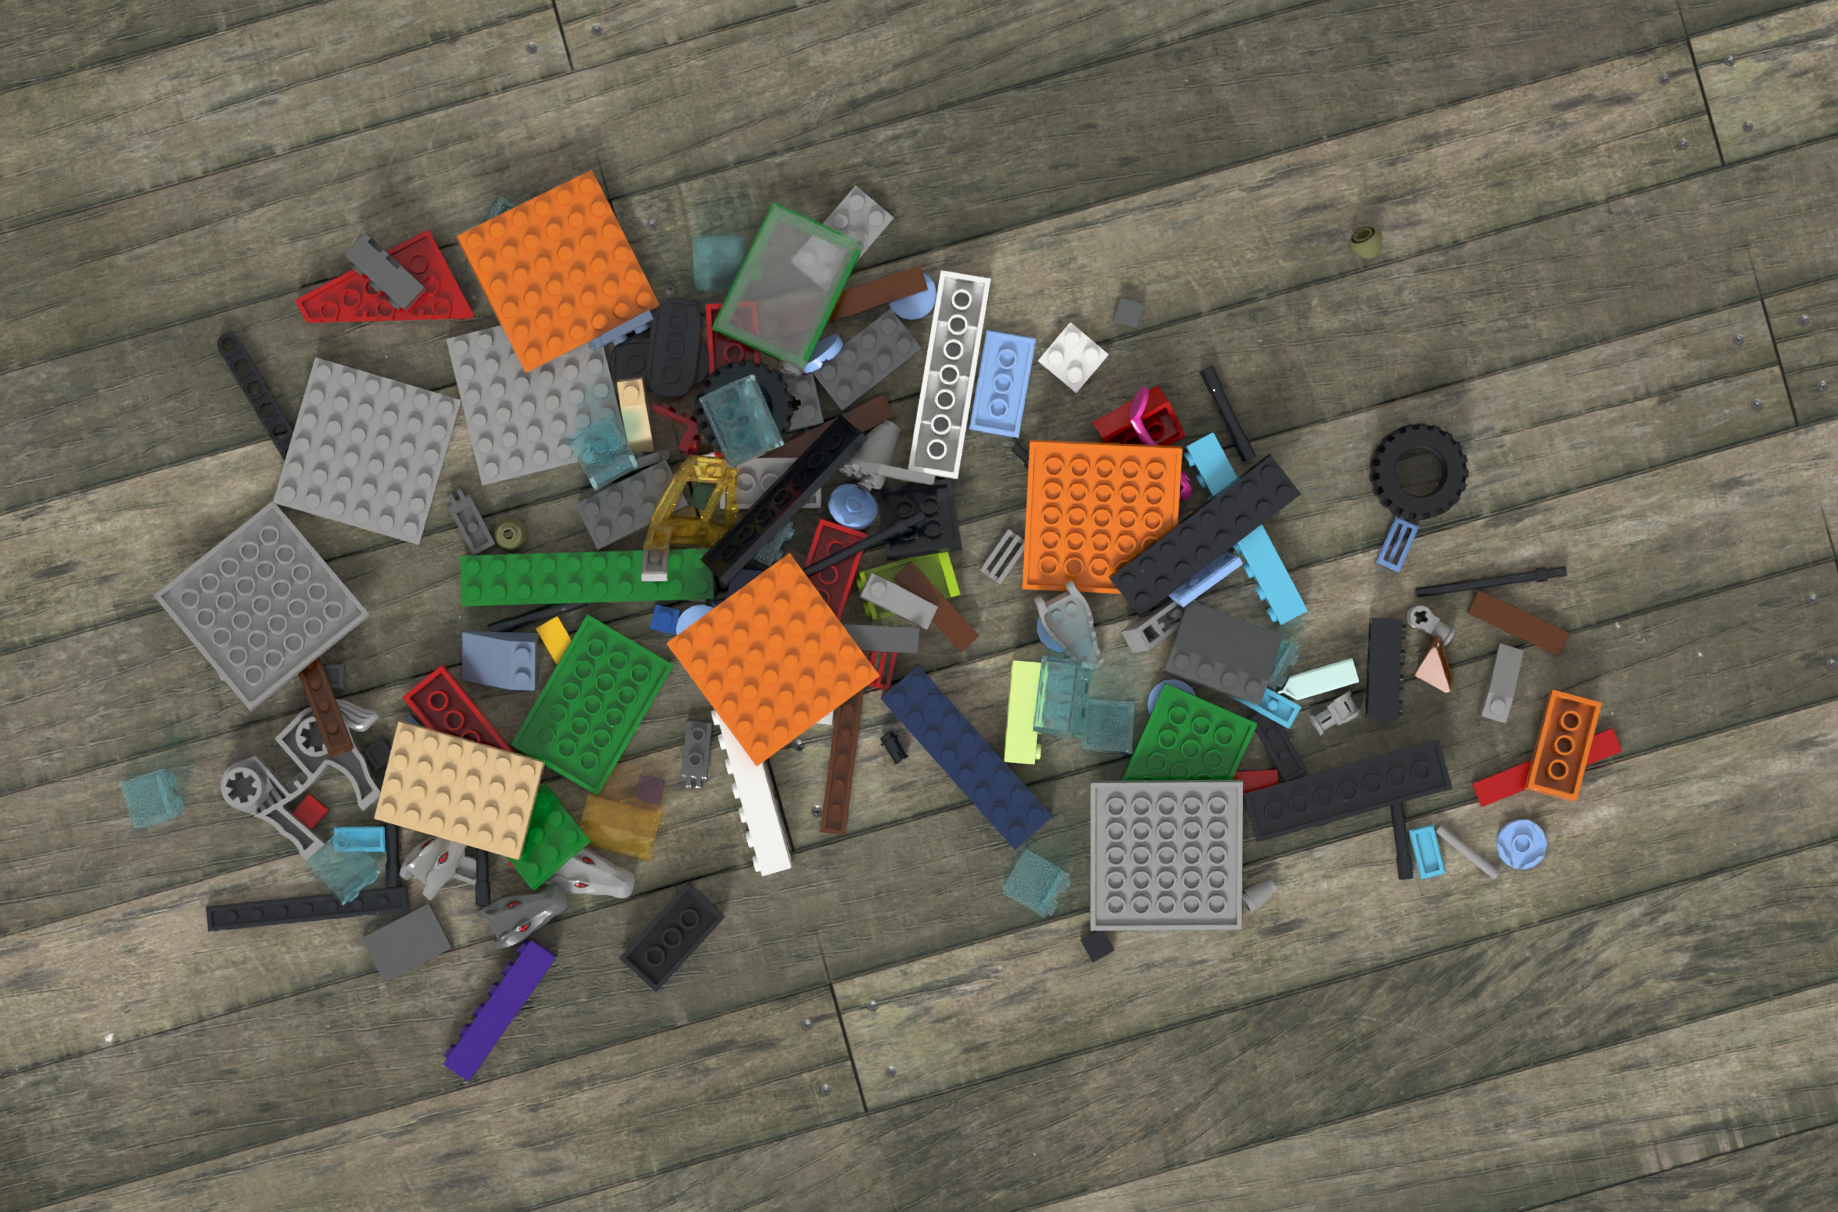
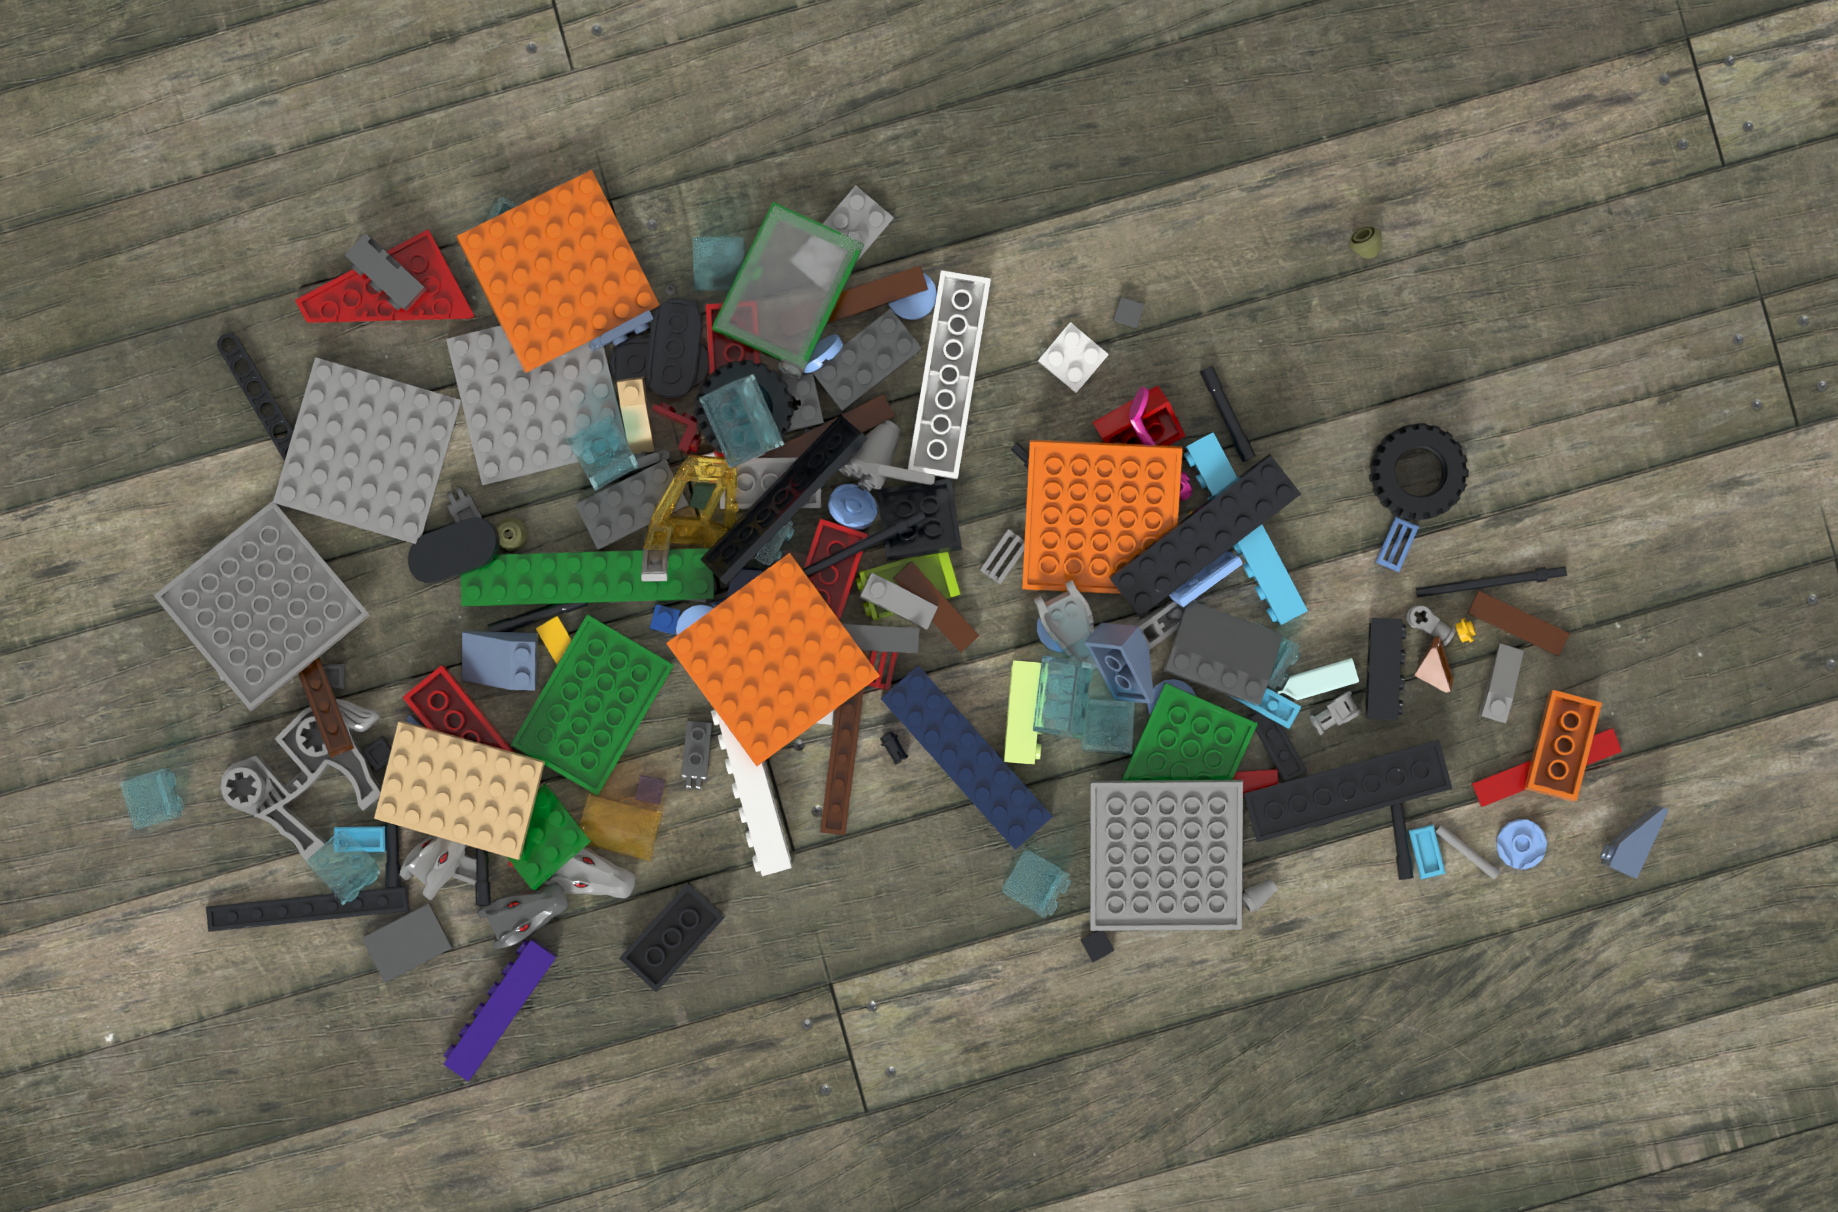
red tile [292,794,329,829] -> none
light blue tile [969,330,1036,438] -> none
none -> black tile [408,517,500,584]
none -> sand blue slope [1085,623,1154,704]
none -> yellow plate [1455,618,1476,642]
none -> sand blue slope [1600,806,1669,879]

